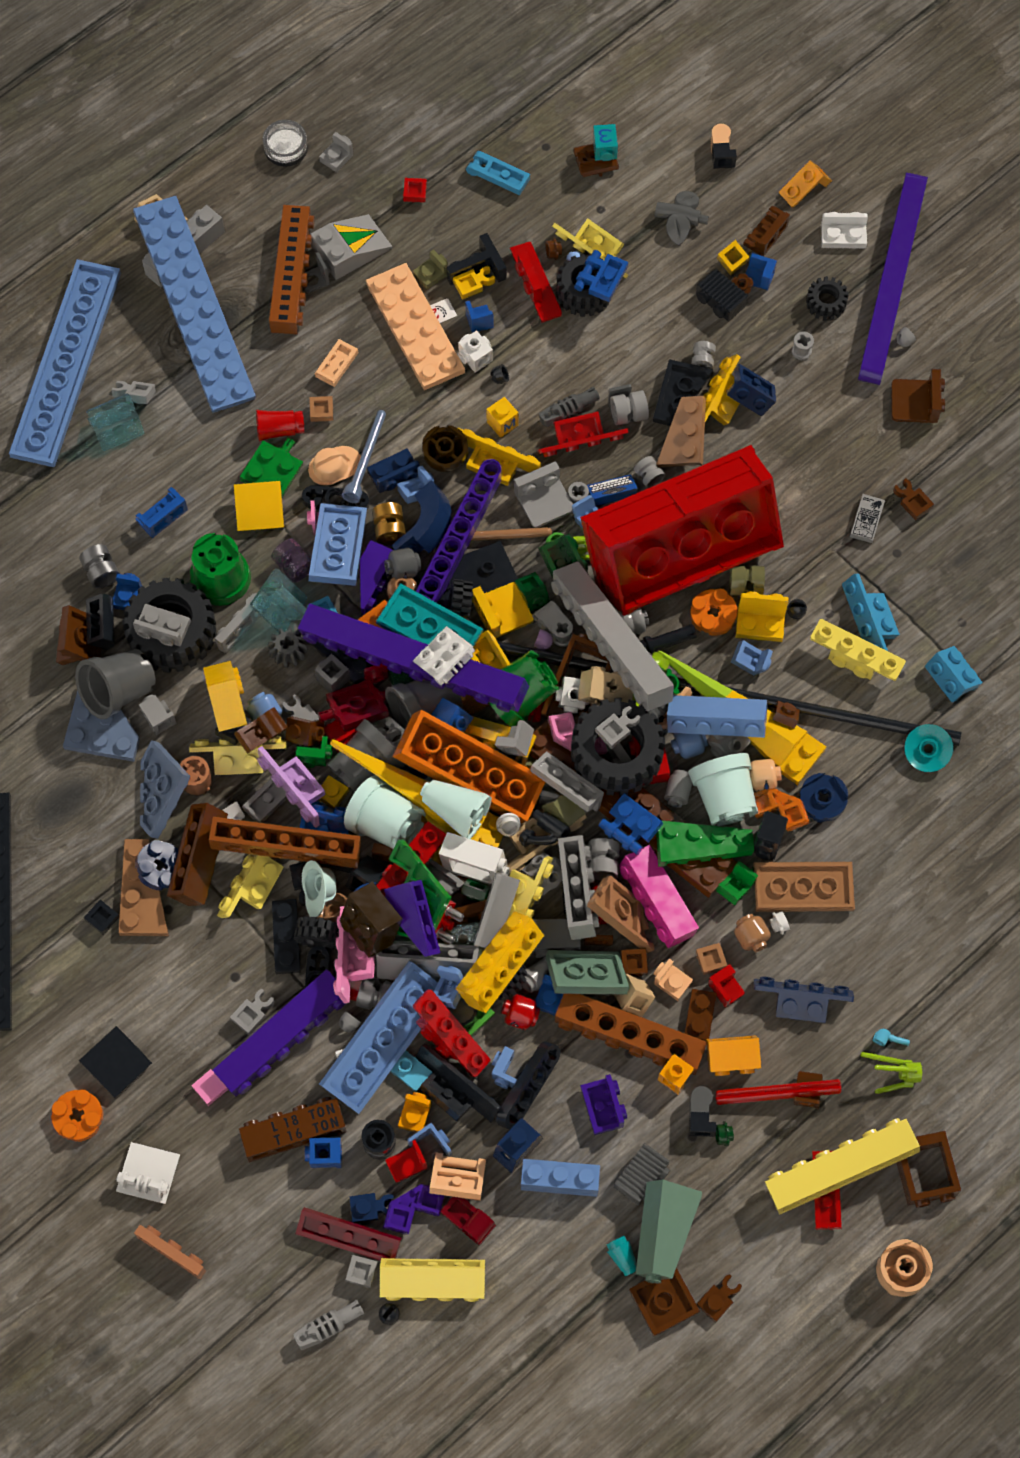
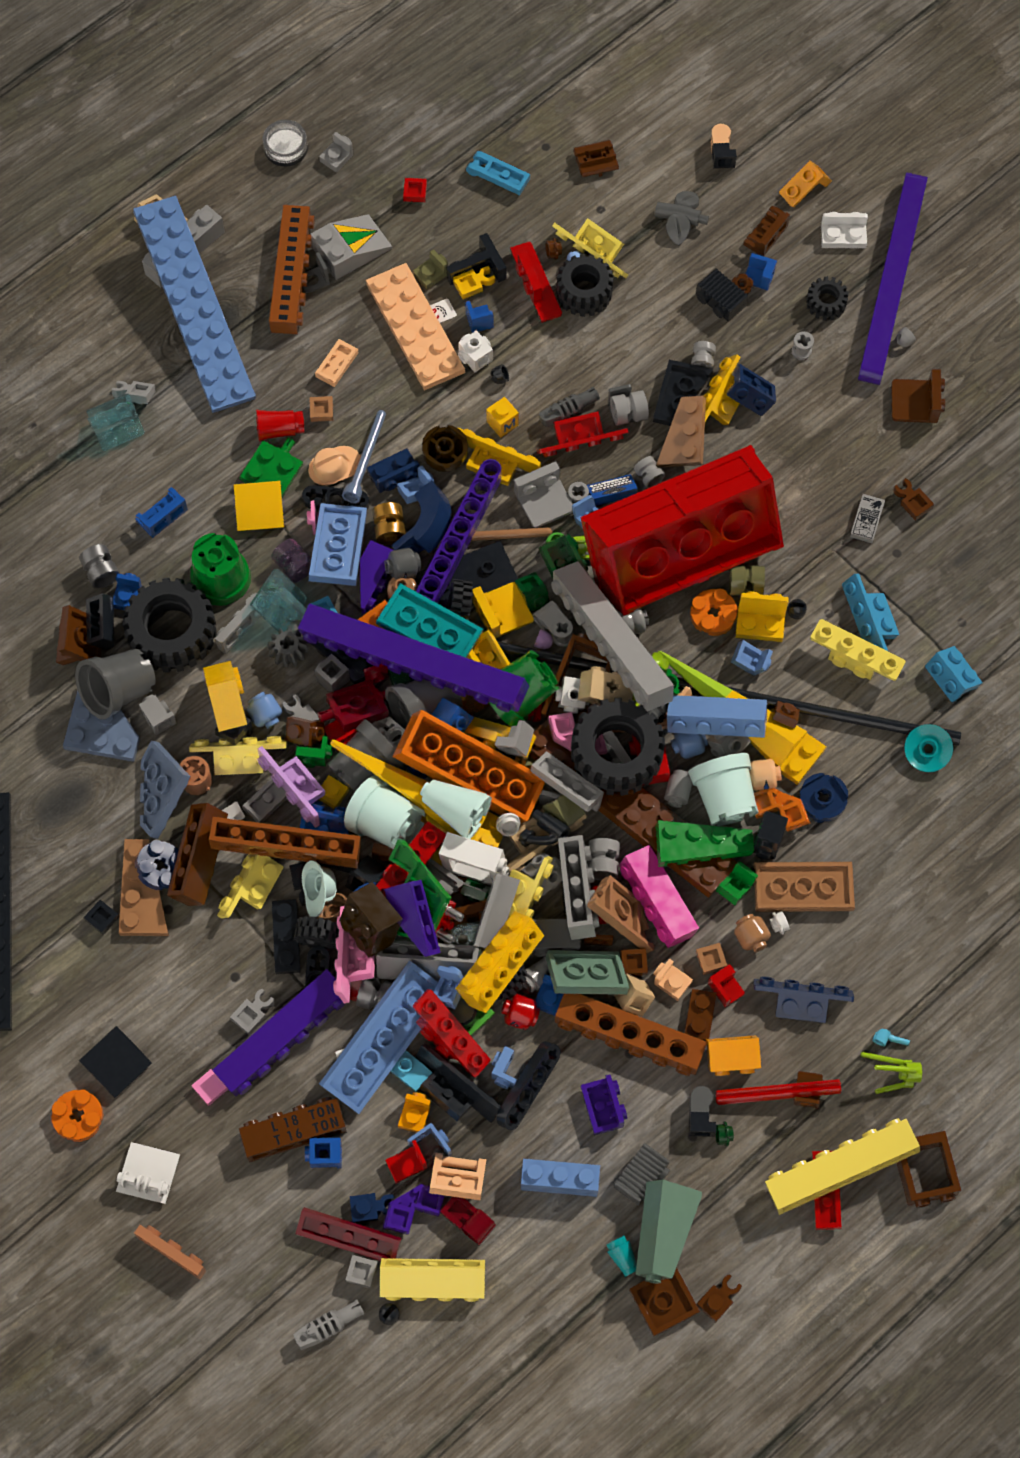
medium blue plate [9,259,121,467] -> none
light grey bracket [133,604,191,647] -> none
reddish brown plate [234,707,288,754] -> none
light grey hinge [339,1011,361,1033] -> none
black wheel [361,1119,396,1160] -> none
white hinge [413,626,475,686] -> none
dark blue torso [493,1118,544,1174] -> none
blue plate [574,250,628,302] -> none
teal brick [593,124,618,161] -> none
light grey plate [595,706,640,749] -> none
blue plate [599,793,663,855] -> none
black pin [640,624,697,655] -> none
light orange bracket [658,1054,694,1095] -> none
yellow brick [717,240,749,275] -> none
light nougat brick [876,1239,933,1297] -> none

